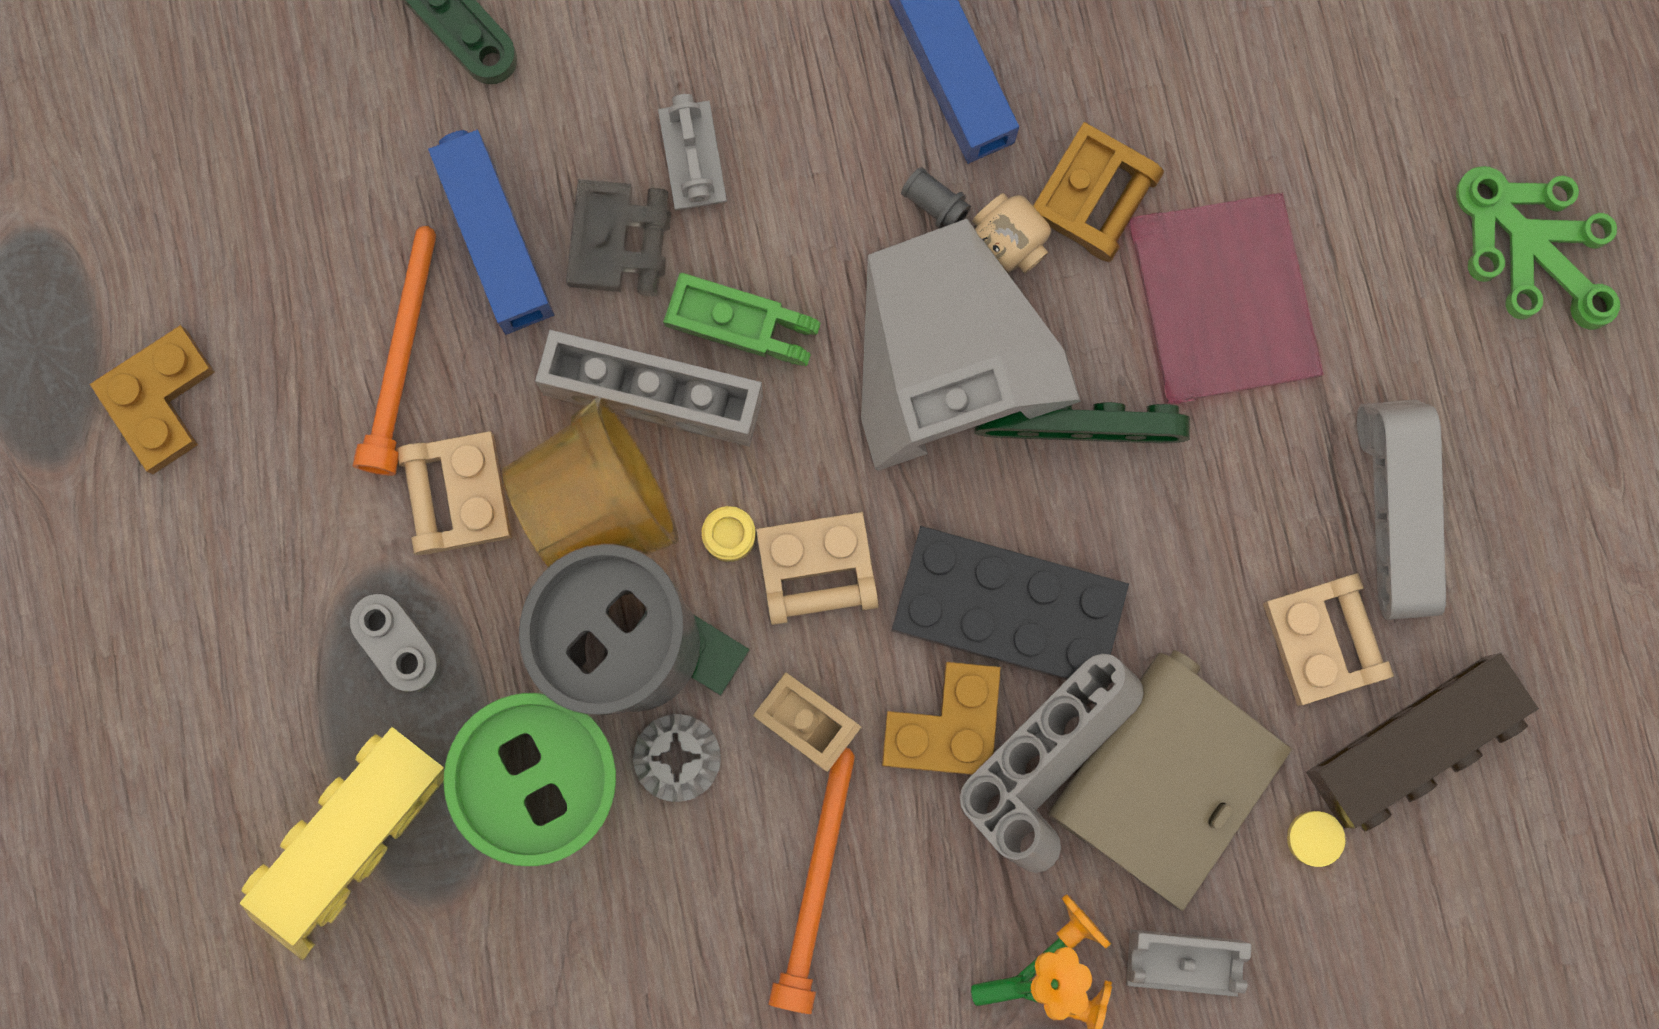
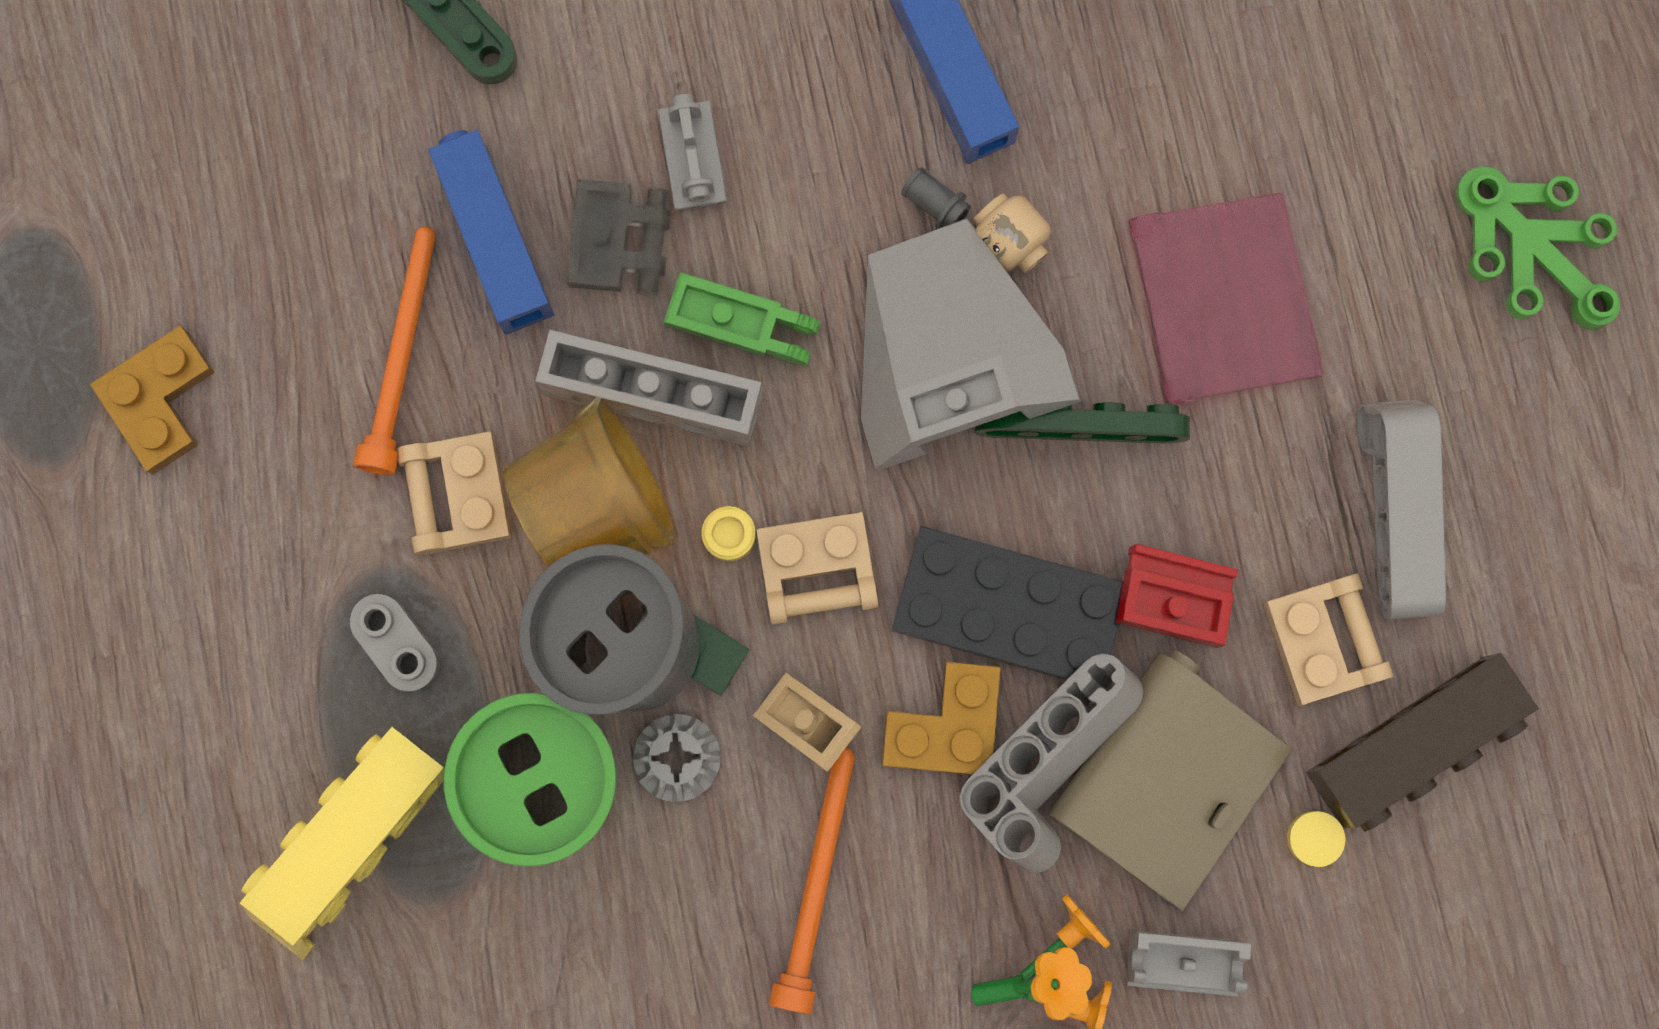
pearl gold plate [1033,122,1164,262] -> none
none -> red plate [1116,544,1238,648]

